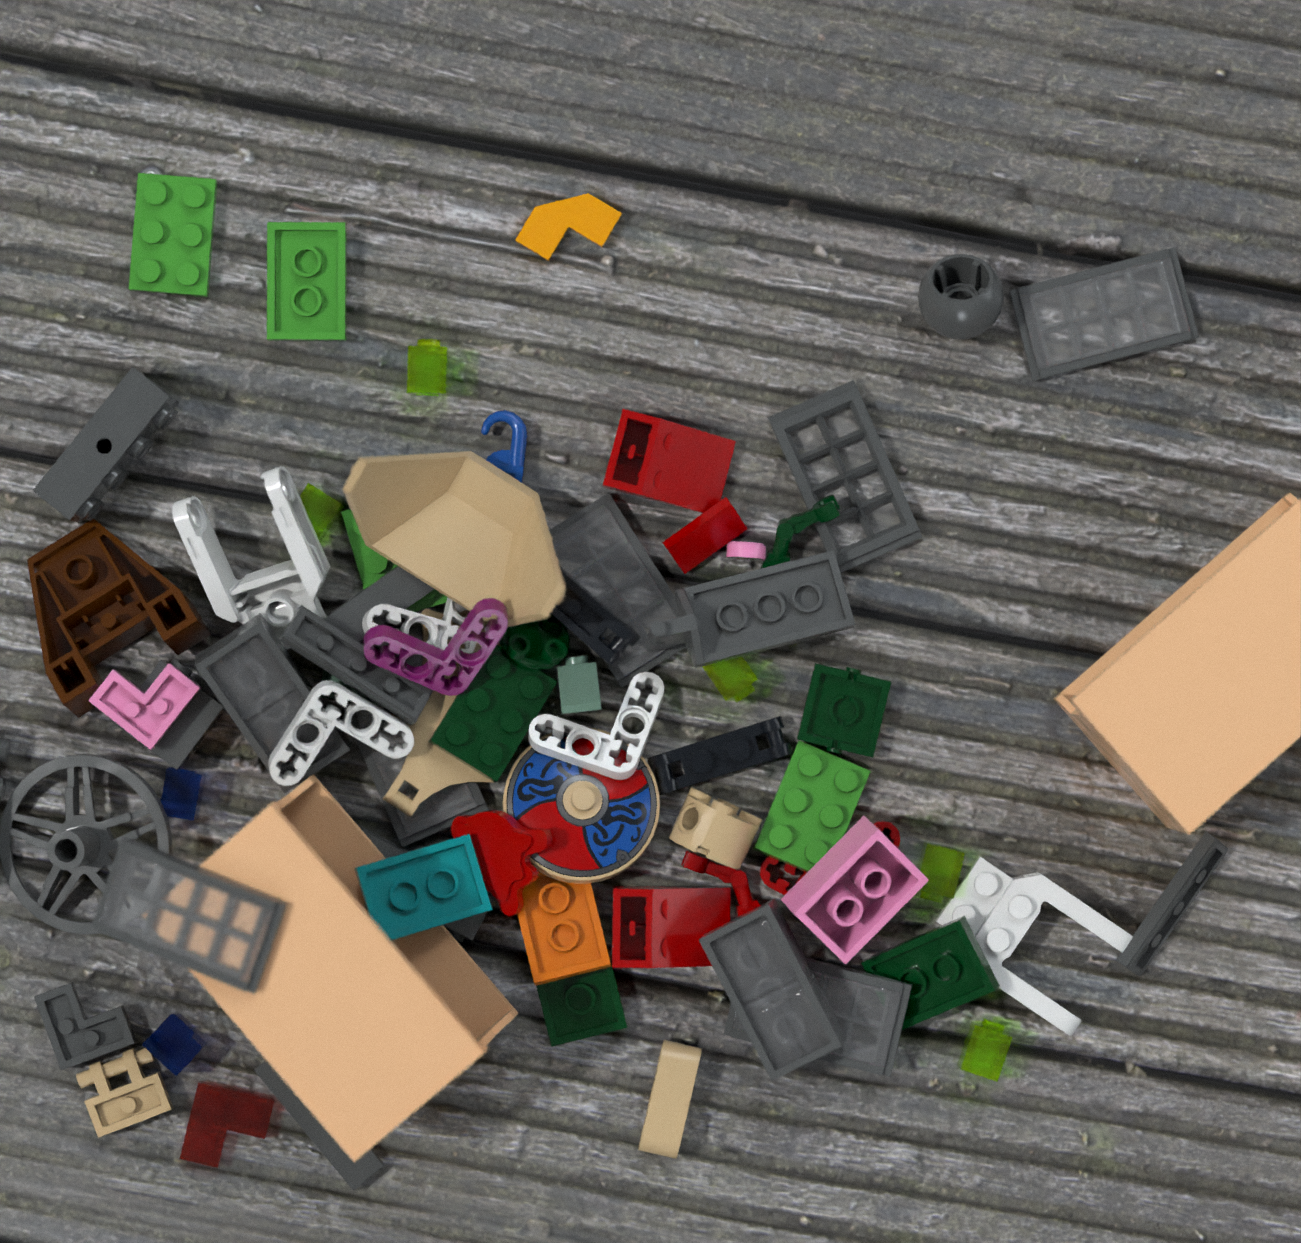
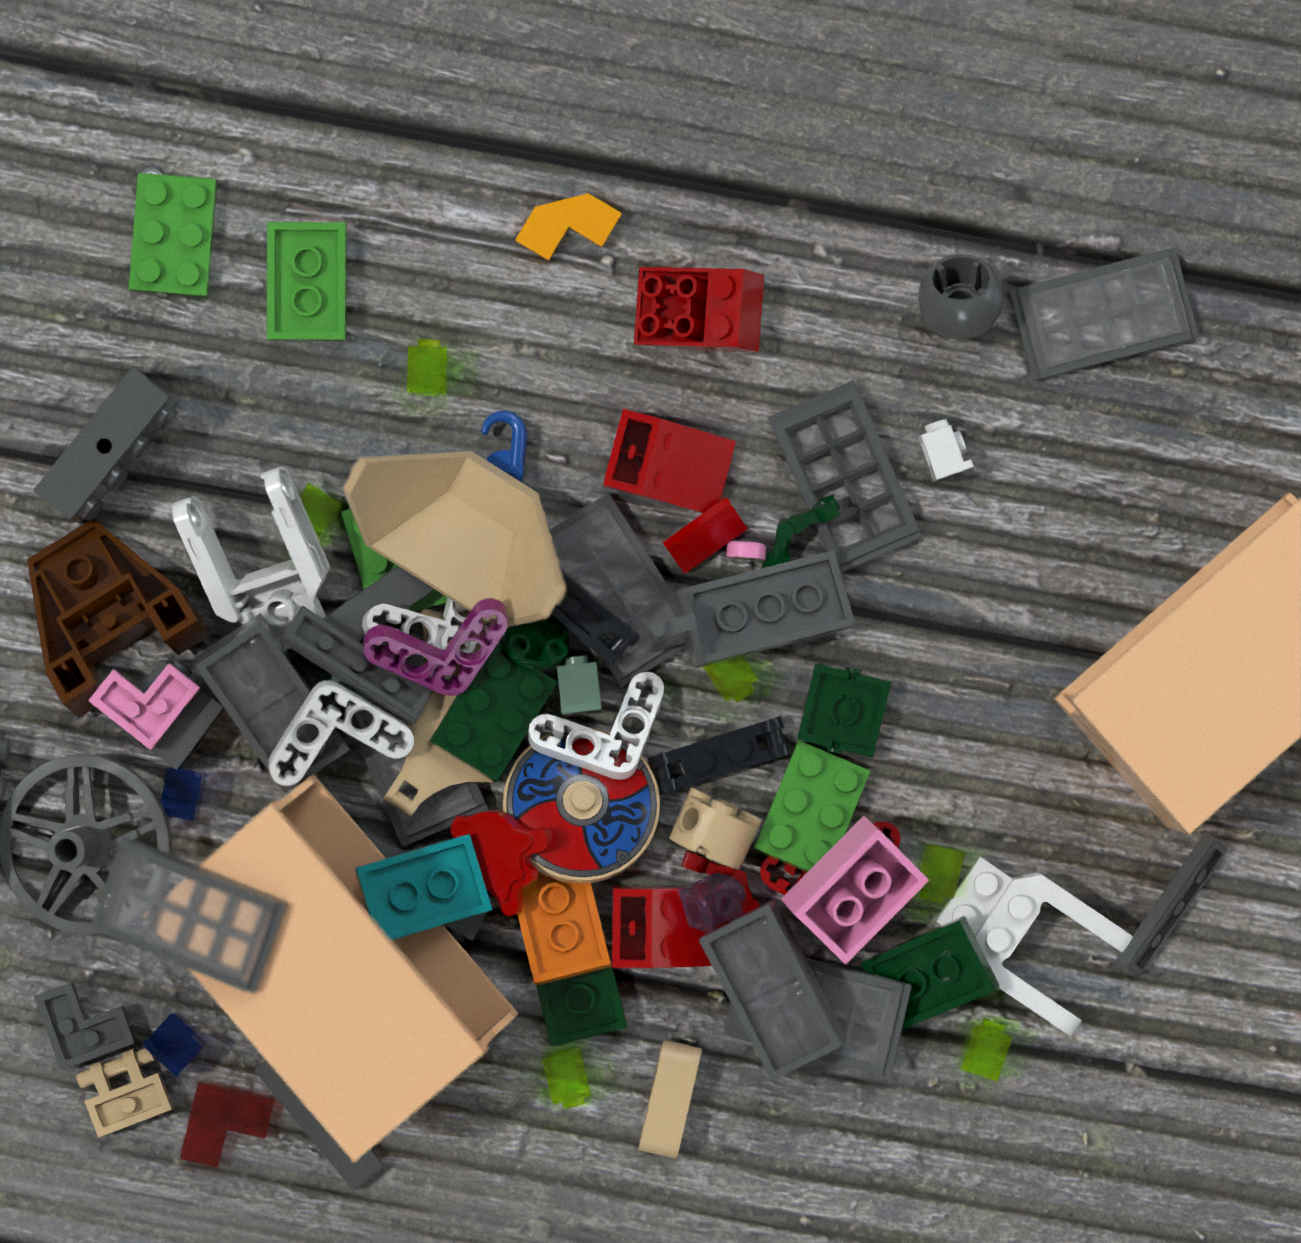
none -> clear neon green brick [542,1046,592,1109]
none -> red slope [634,267,764,353]
none -> clear purple brick [679,872,746,933]
none -> white brick [918,419,974,481]

